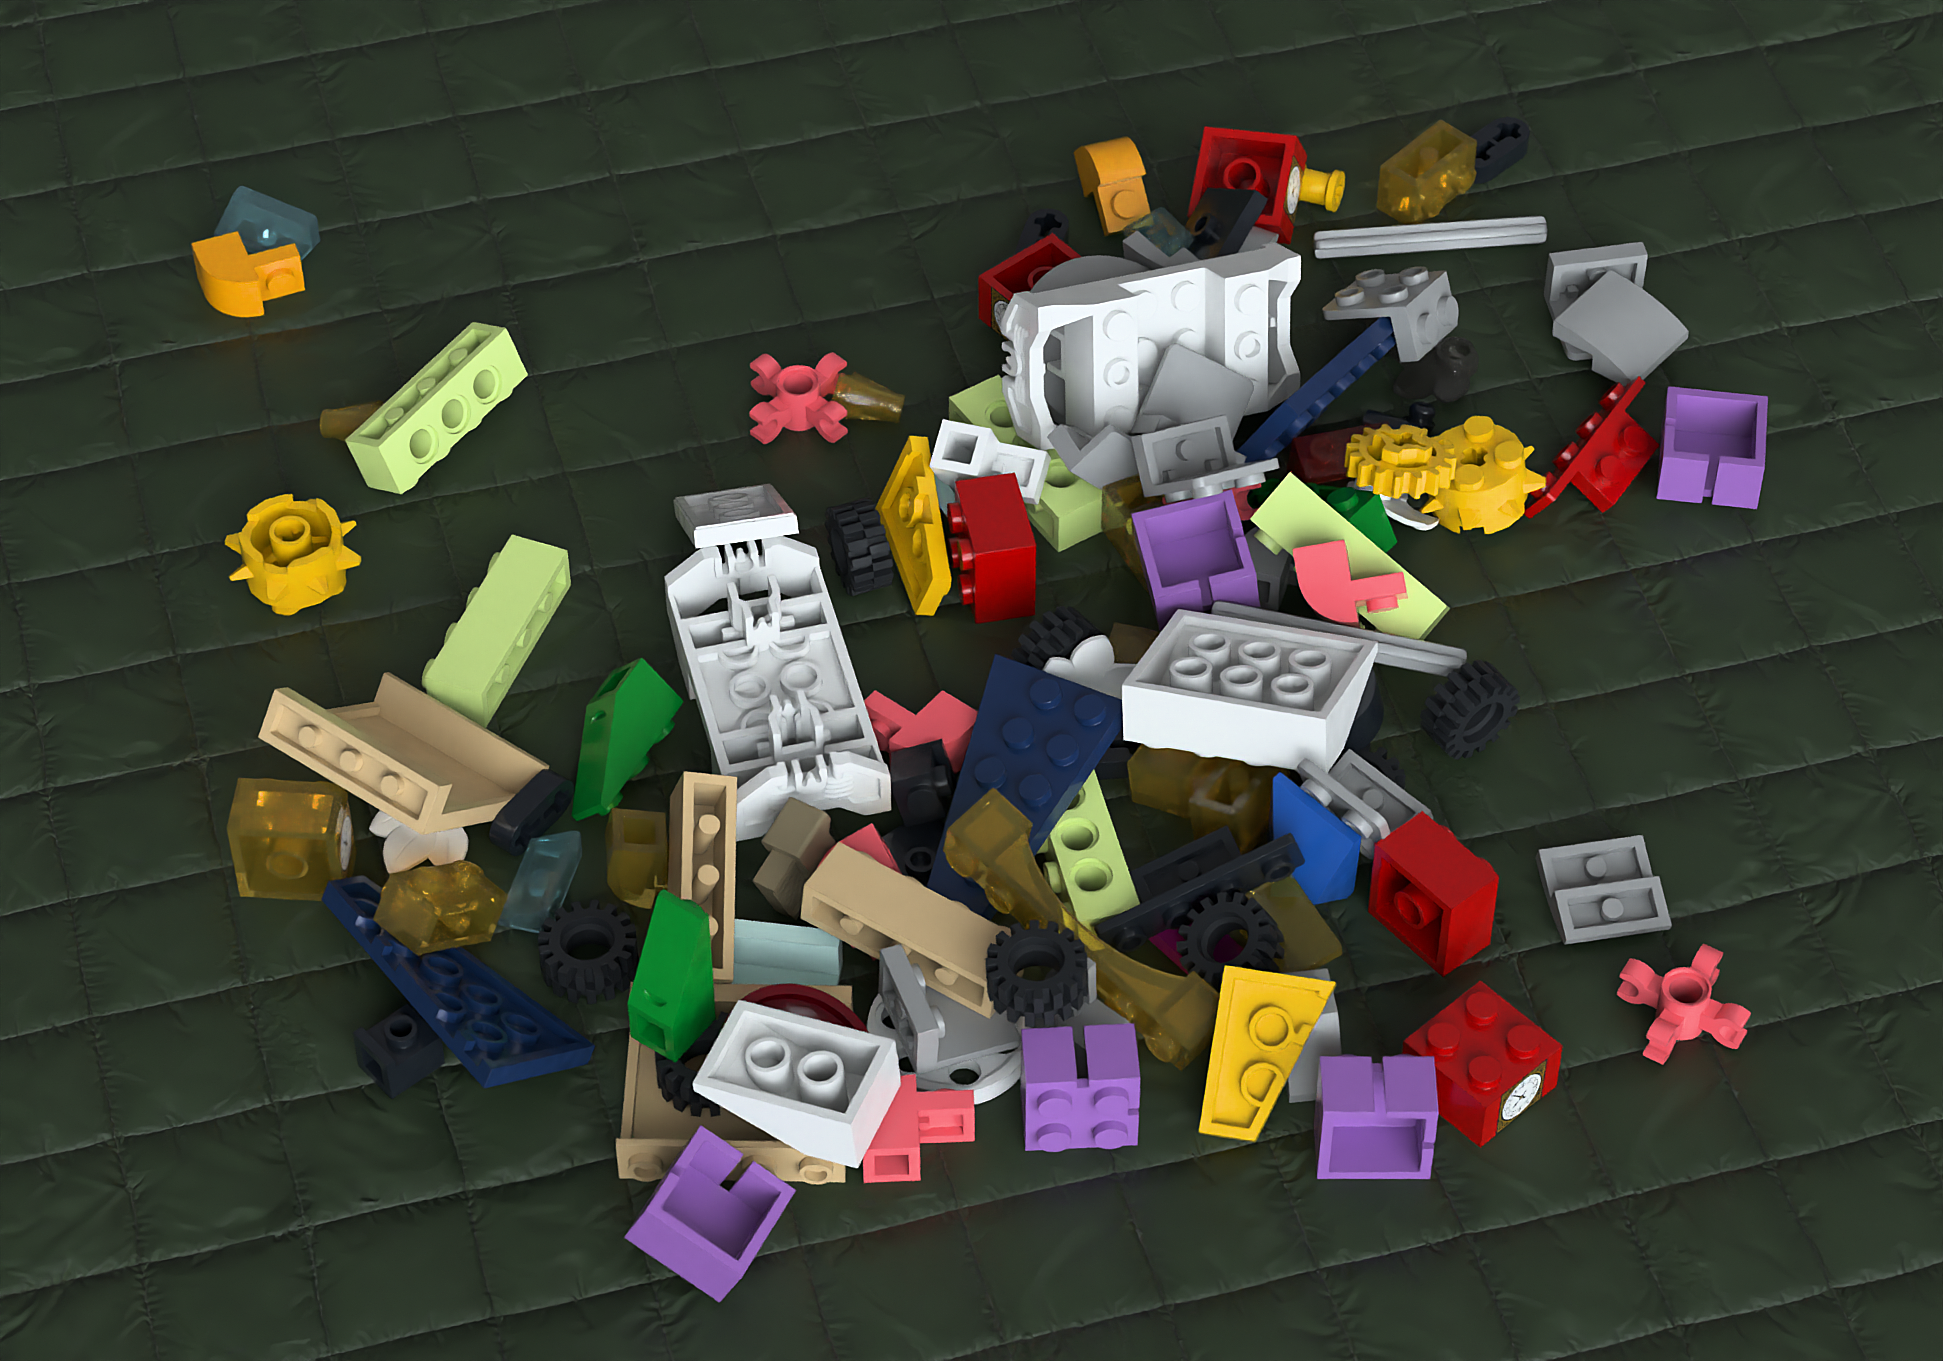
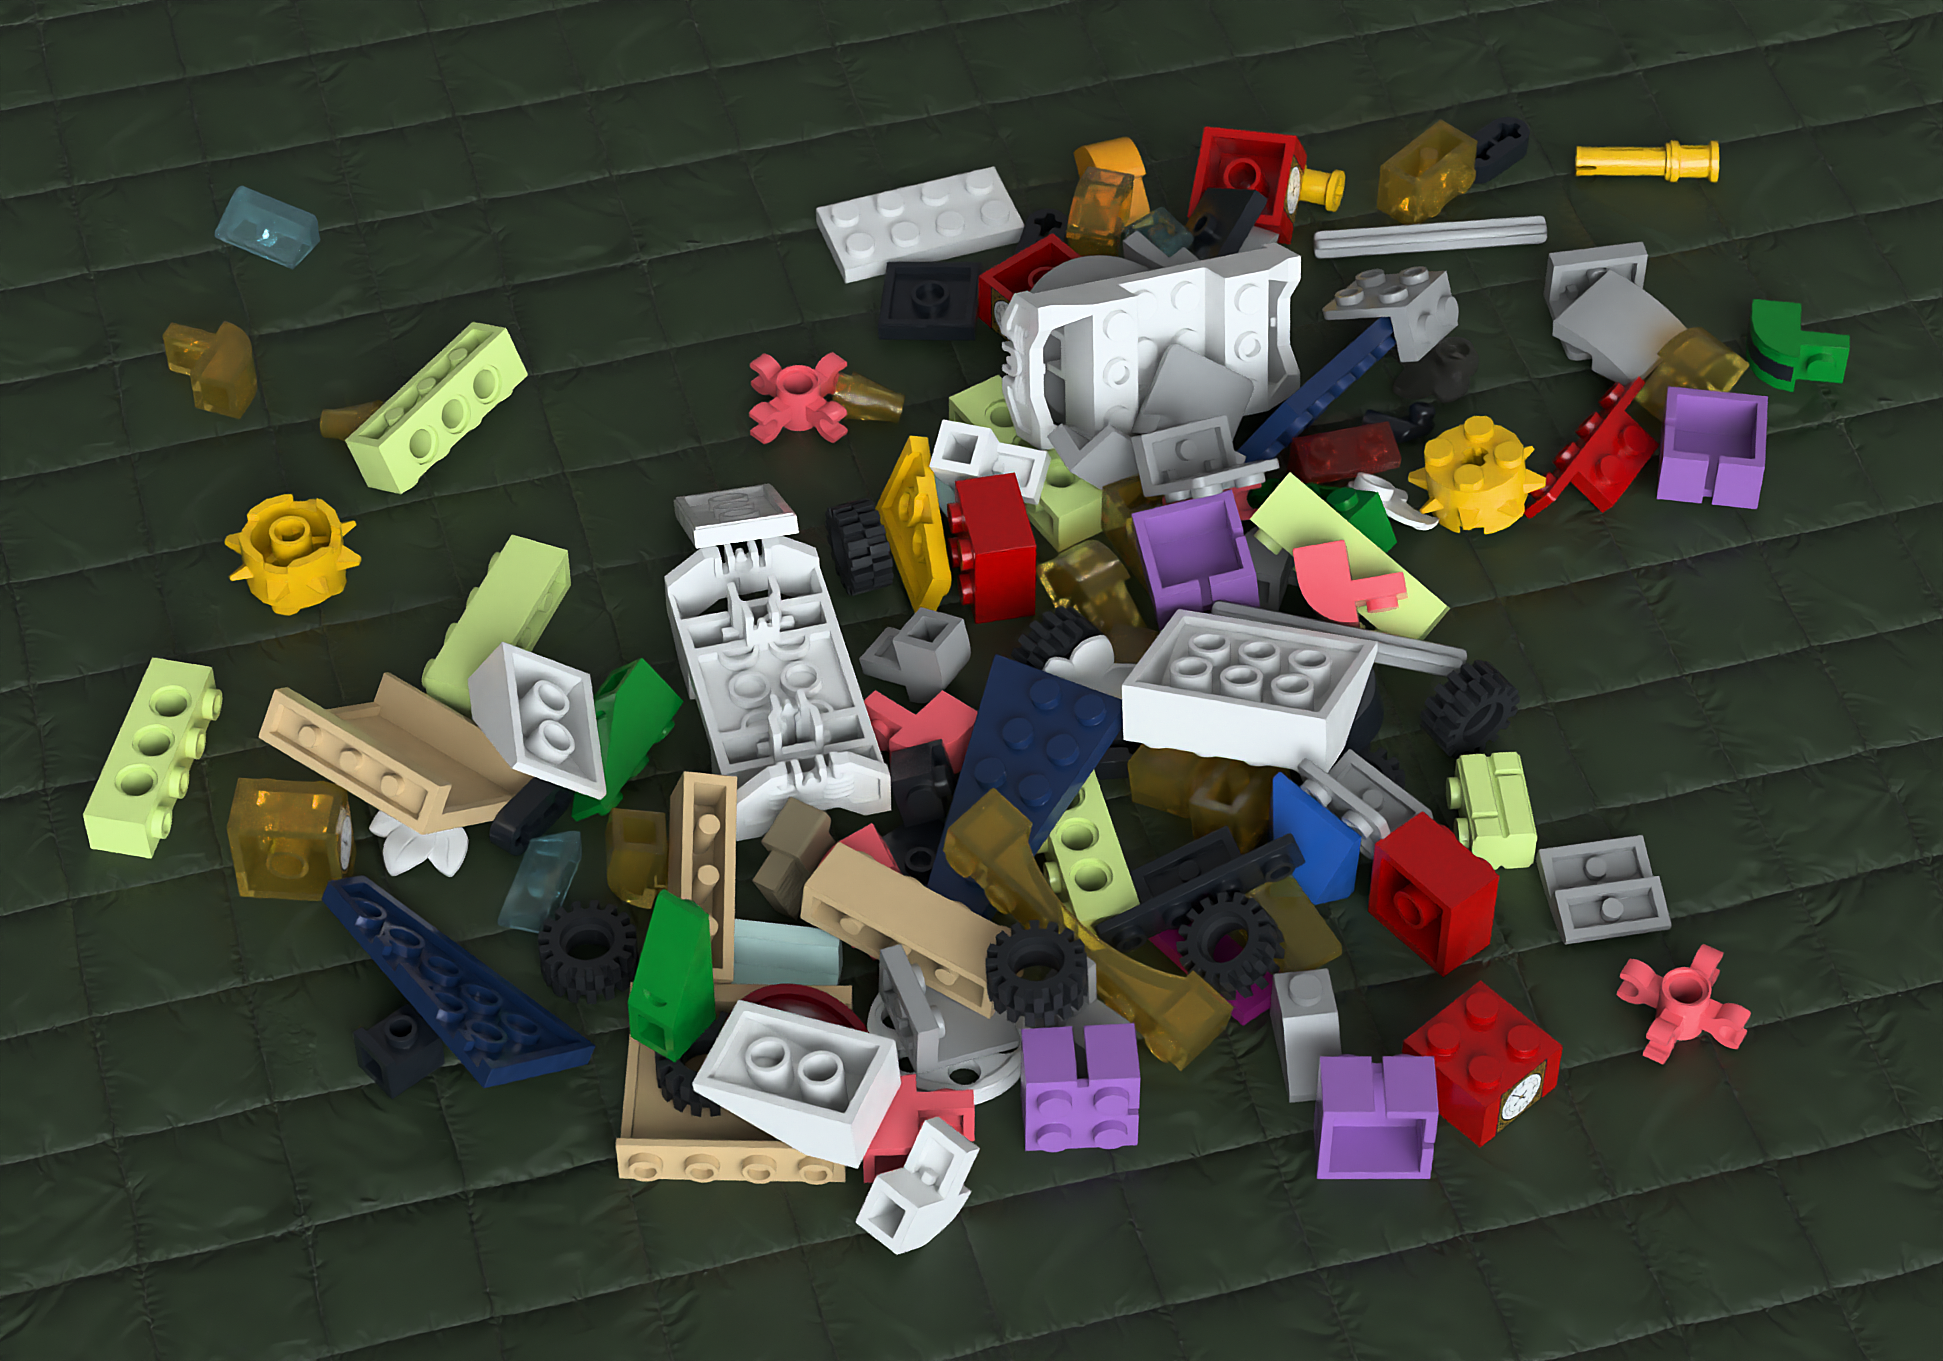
light orange brick [191,231,305,317] -> none
clear yellow brick [373,860,509,955] -> none
medium lavender piece [624,1125,796,1303] -> none
yellow wing [1199,965,1337,1142] -> none
yellow gear [1344,424,1457,499] -> none
none -> yellowish green brick [83,657,222,859]
none -> clear yellow brick [163,321,258,419]
none -> white slope [468,642,607,800]
none -> white plate [816,166,1025,283]
none -> white brick [856,1117,980,1255]
none -> light grey brick [859,607,971,703]
none -> black plate [878,262,983,340]
none -> clear yellow brick [1036,540,1146,645]
none -> clear yellow brick [1066,166,1135,257]
none -> yellowish green brick [1446,752,1537,870]
none -> yellow pin [1575,140,1719,182]
none -> clear yellow brick [1634,327,1750,421]
none -> green brick [1746,299,1850,392]

